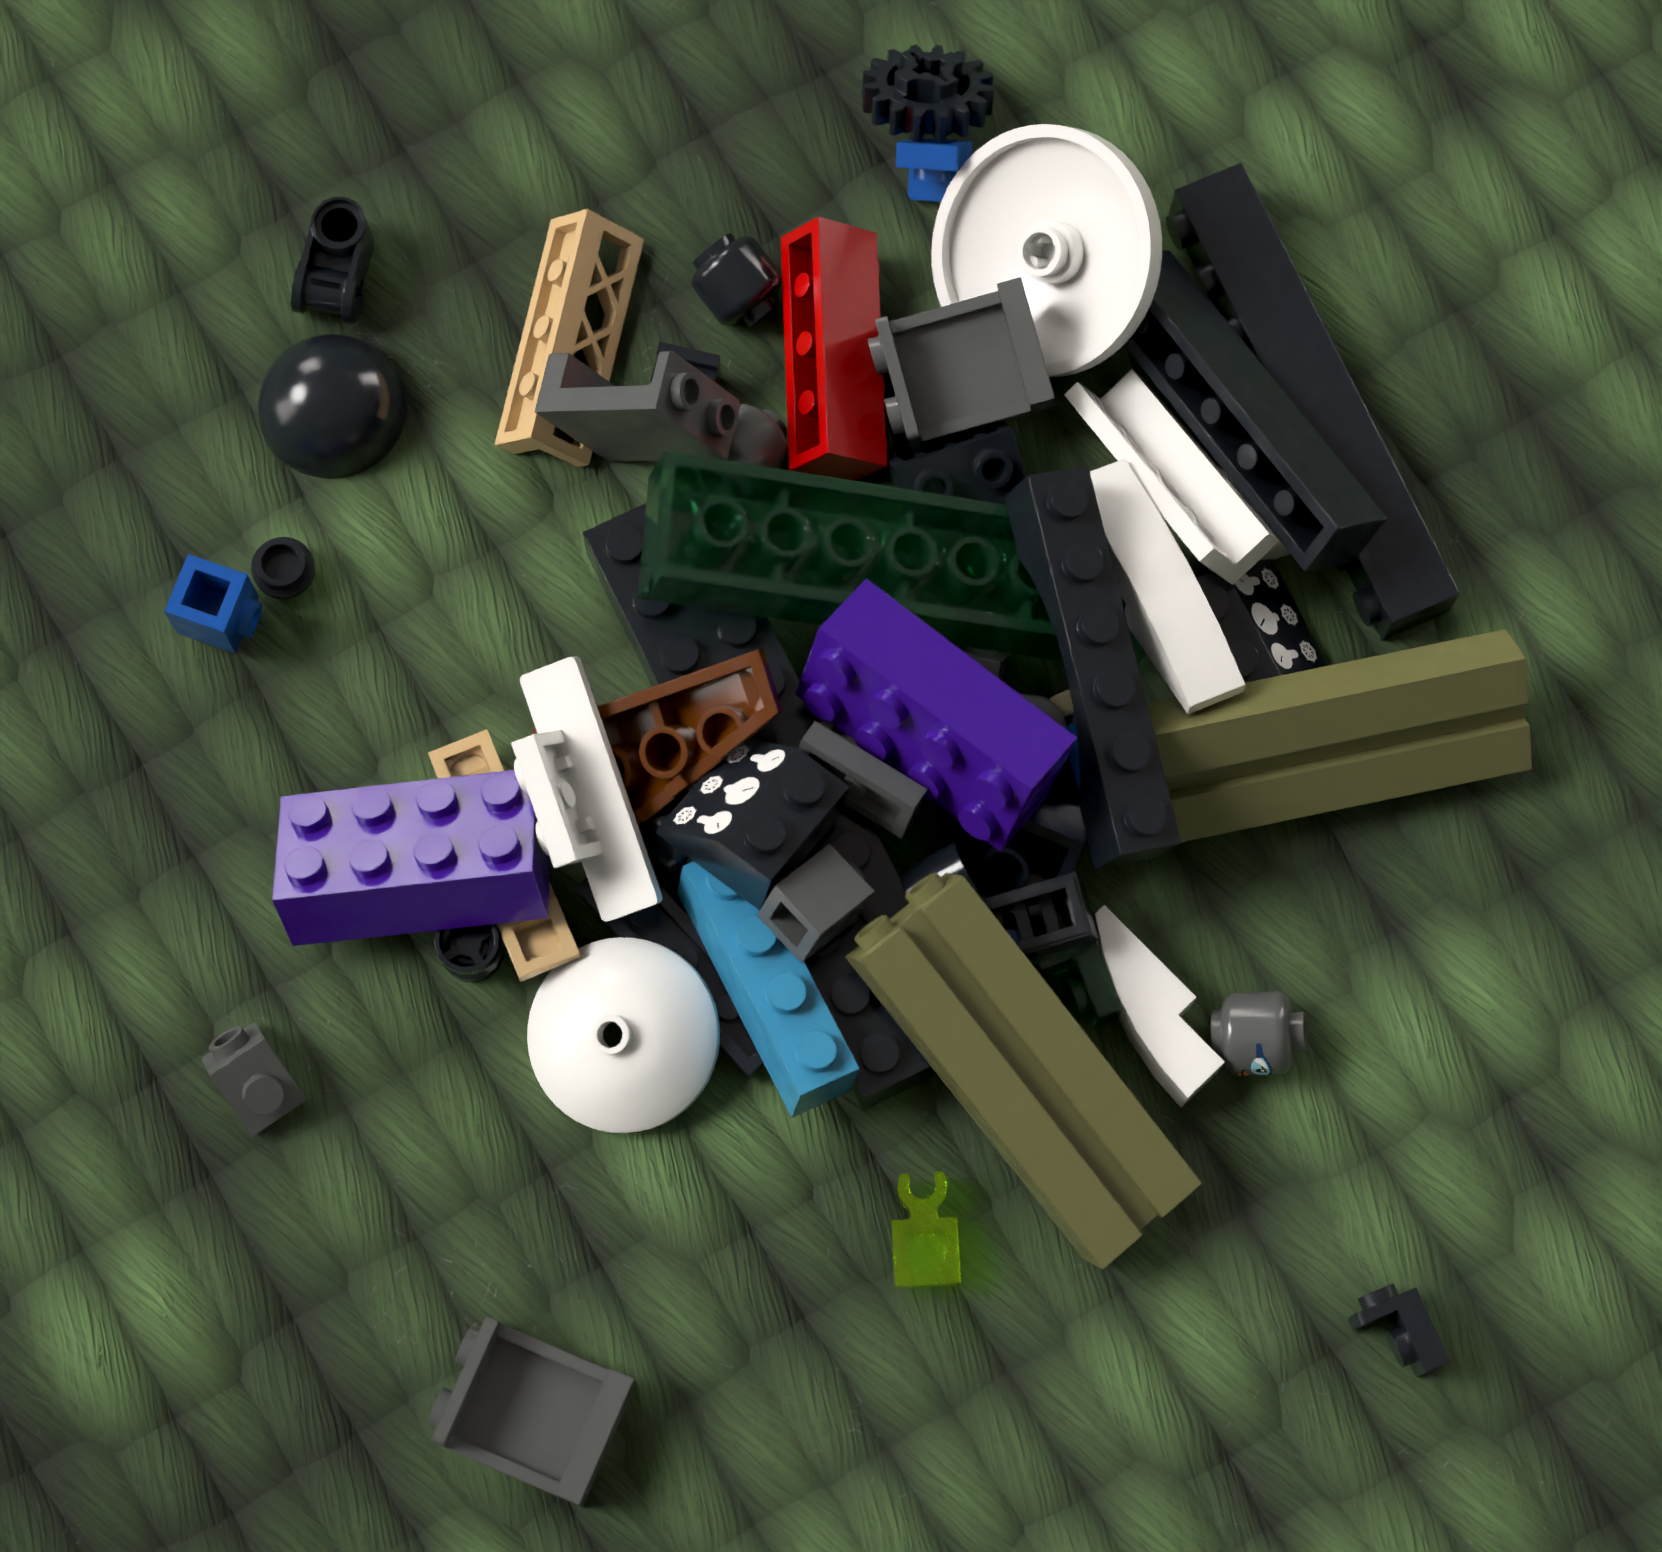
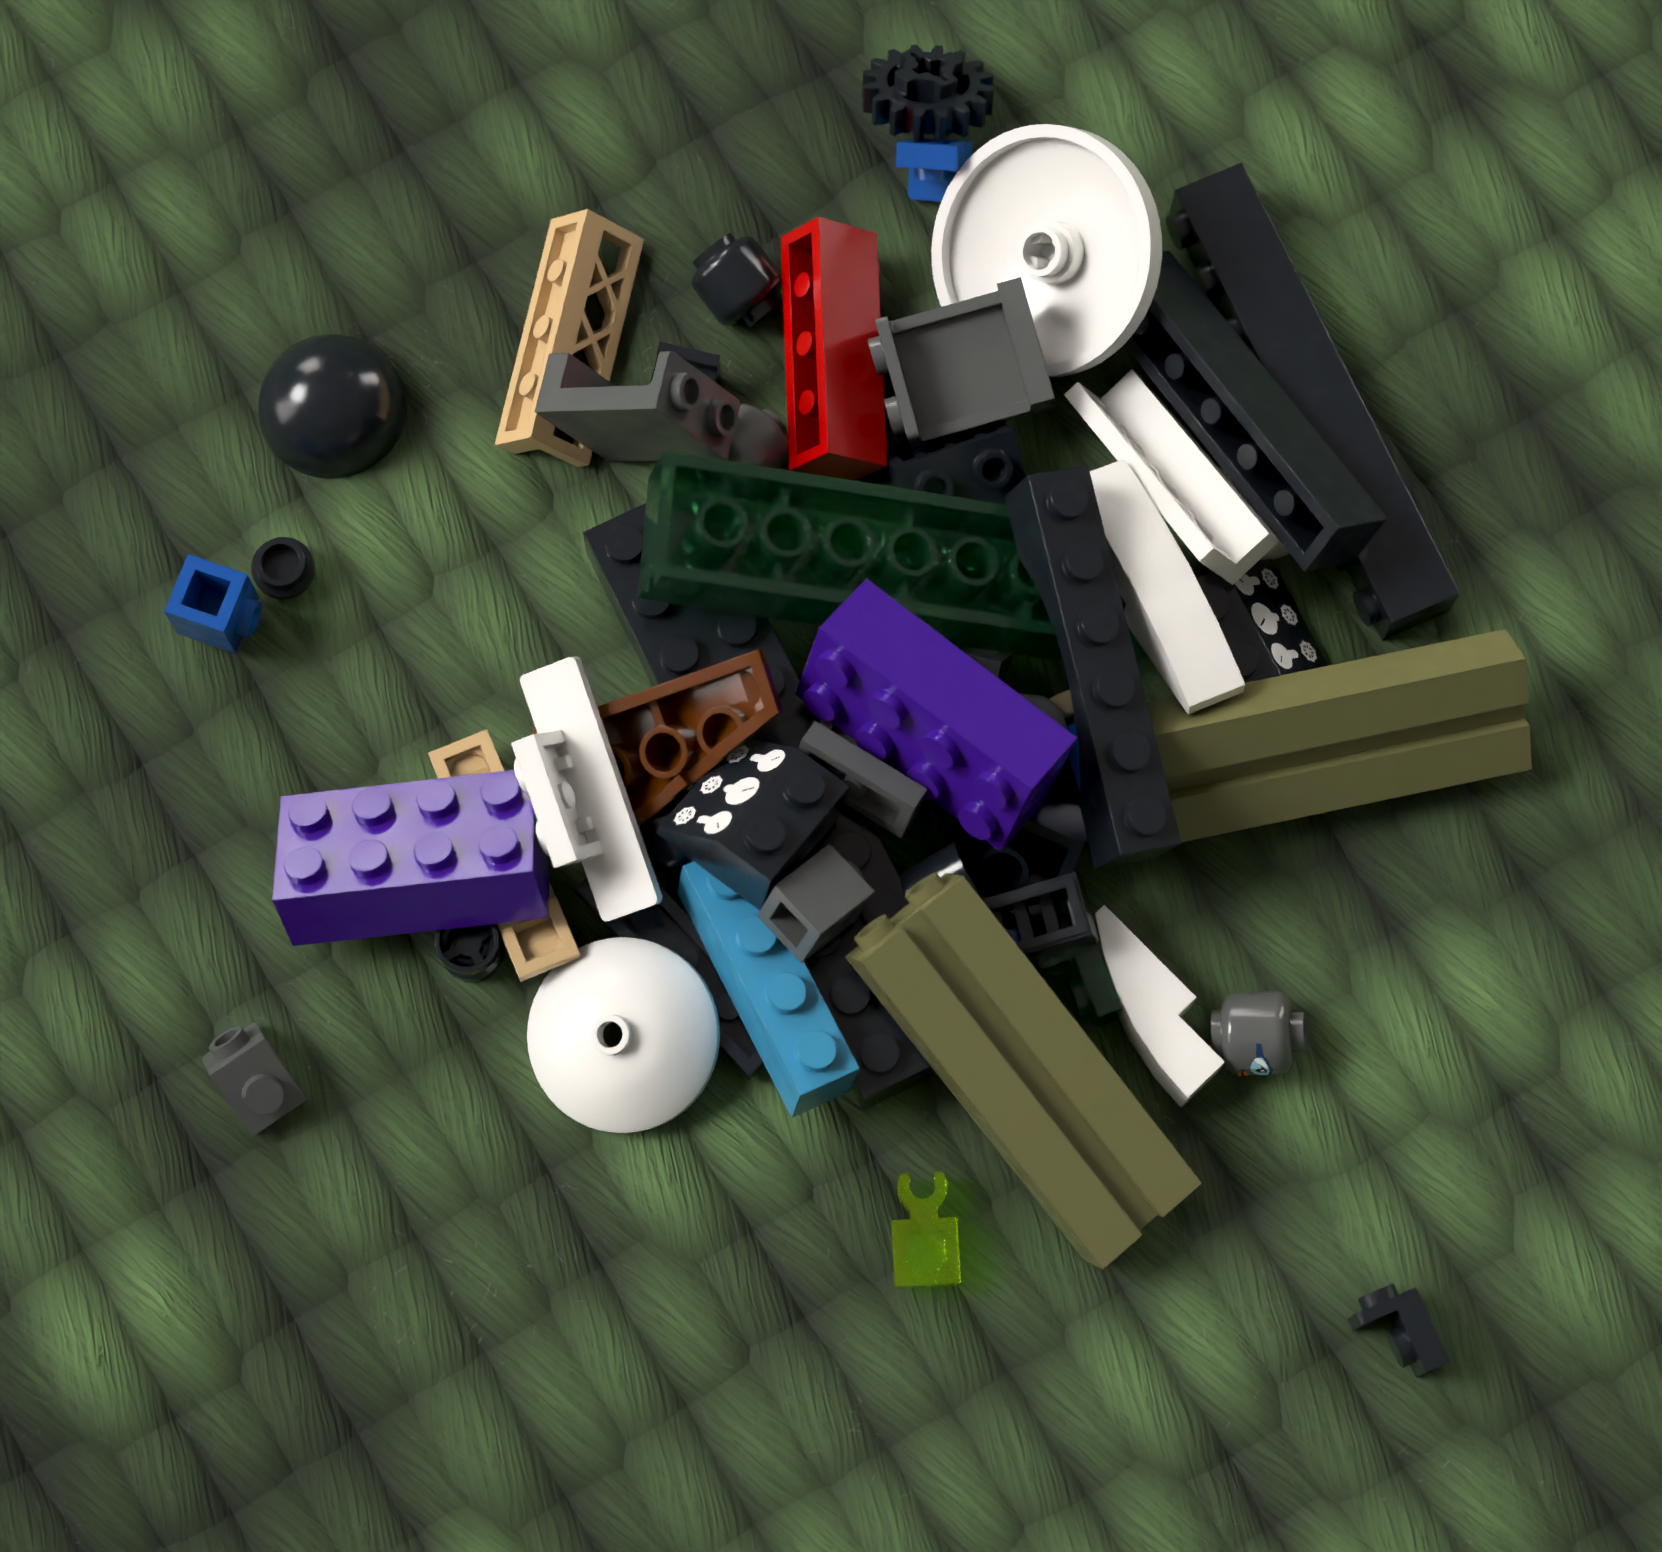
black piece [291,197,374,324] -> none
dark grey panel [427,1316,637,1508] -> none

